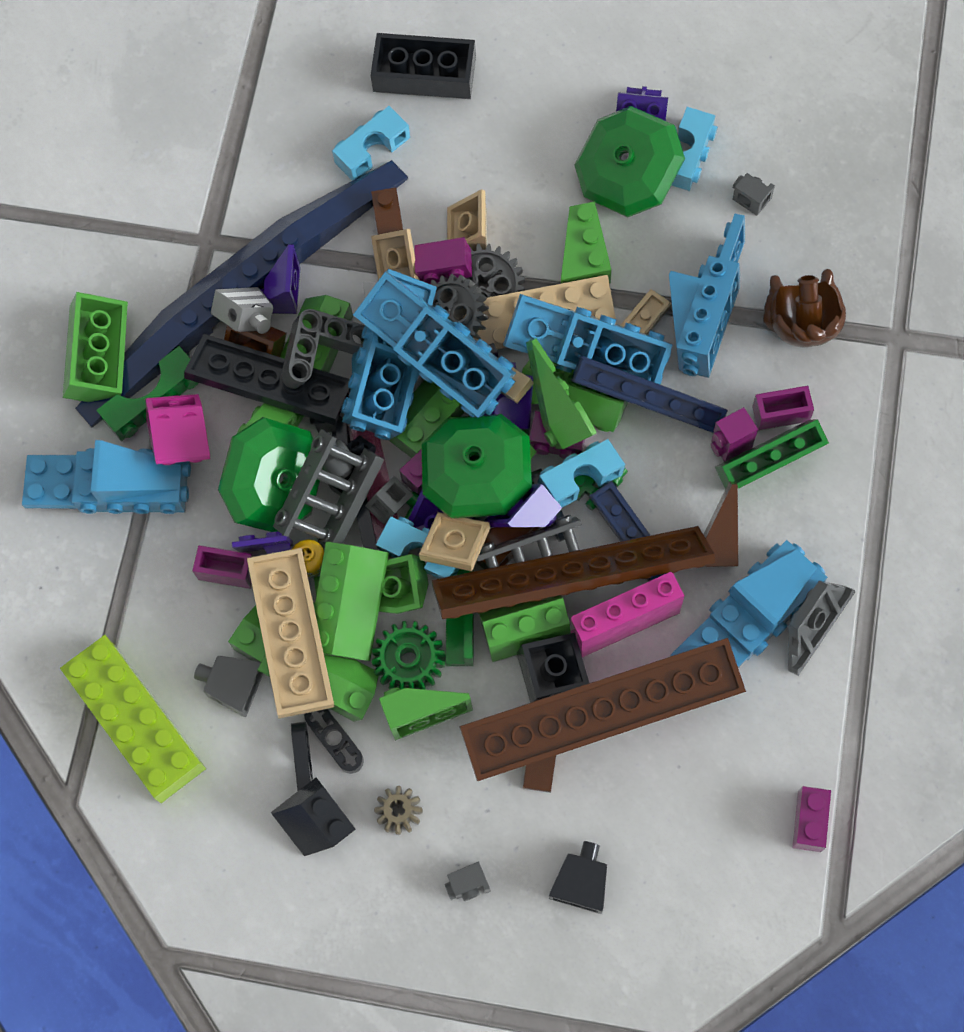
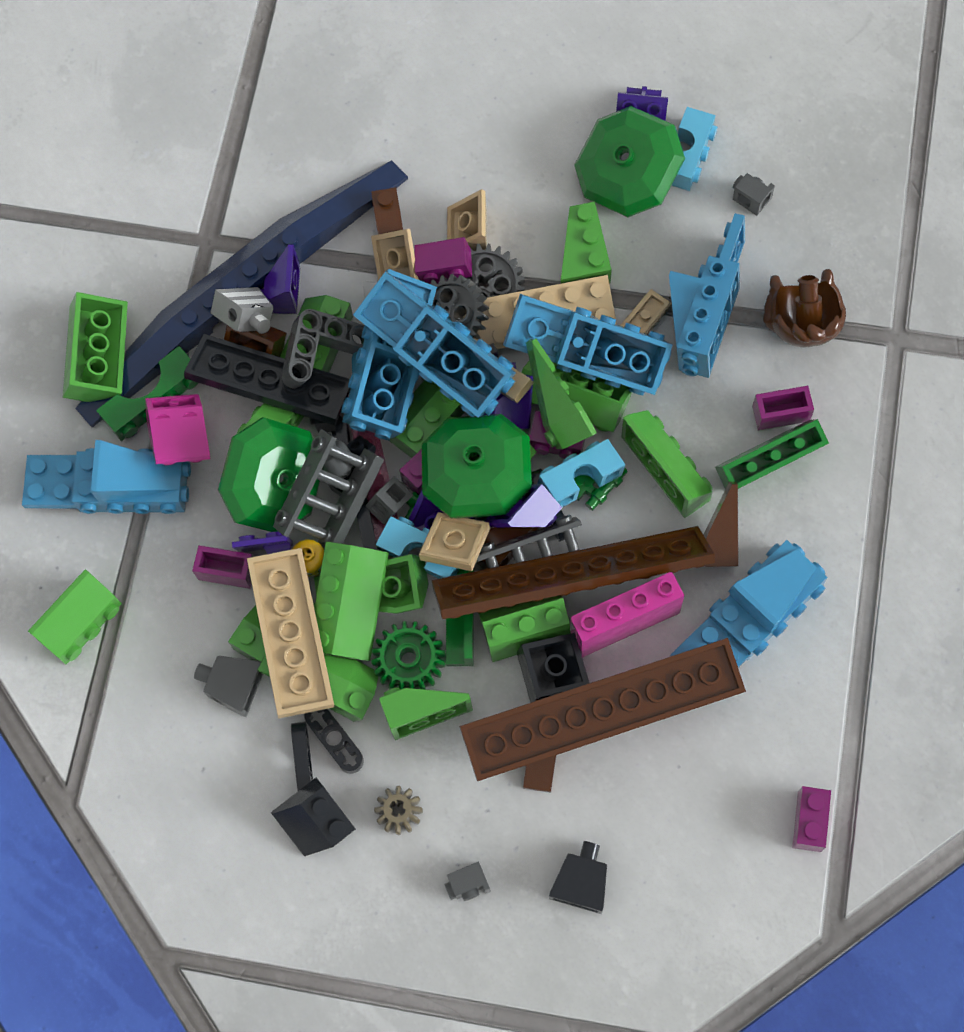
lime brick [60,635,206,803] -> none
medium azure arch [332,106,410,181] -> none
black brick [370,33,476,99] -> none
dark blue tile [571,355,728,433] -> none
dark blue tile [589,481,667,581] -> none
magenta piece [711,407,758,462] -> none
dark grey wing [788,581,855,676] -> none
none -> bright green slope [28,569,122,664]
none -> bright green slope [621,410,713,518]

